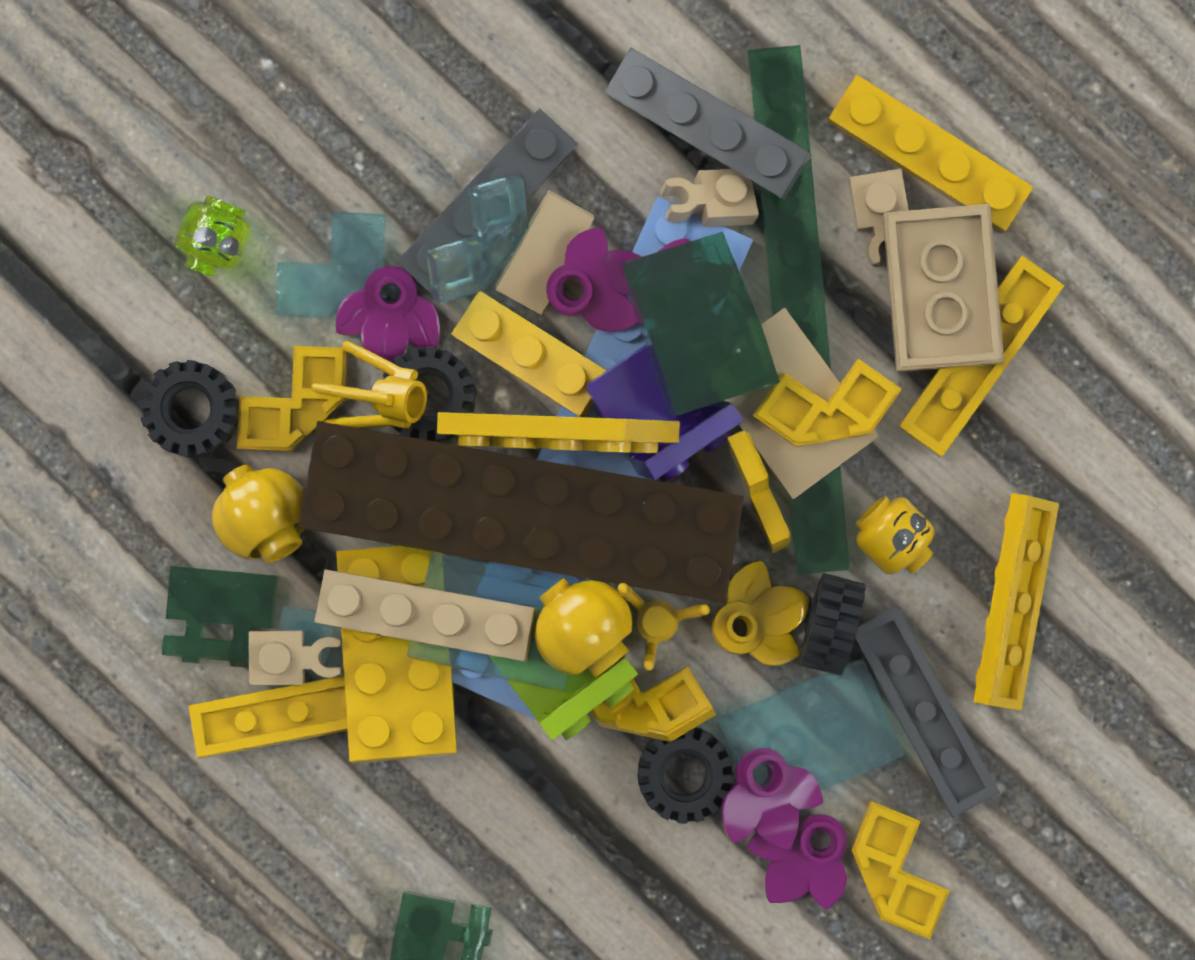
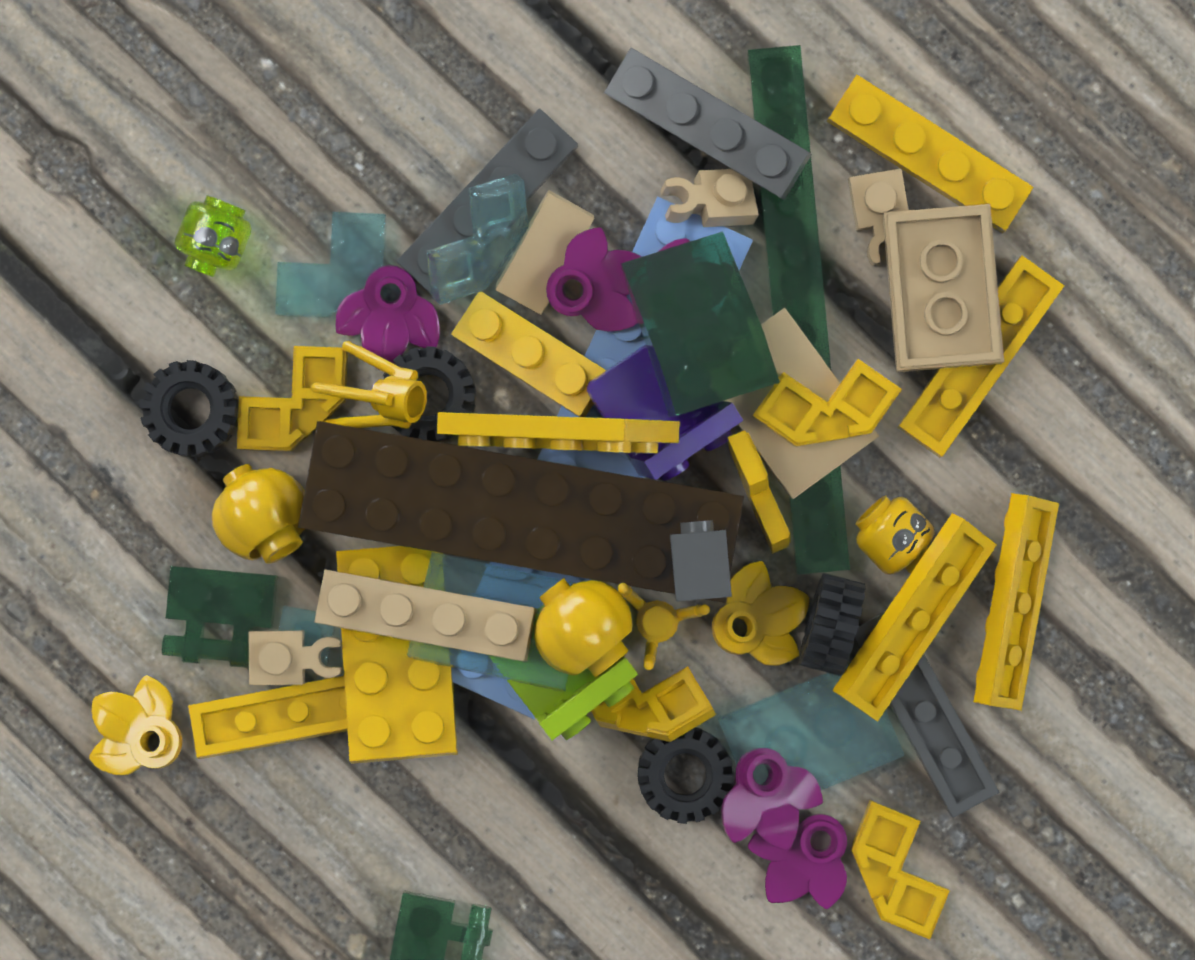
none -> yellow plate [89,675,182,776]
none -> dark grey brick [670,520,732,601]
none -> yellow plate [832,513,997,722]

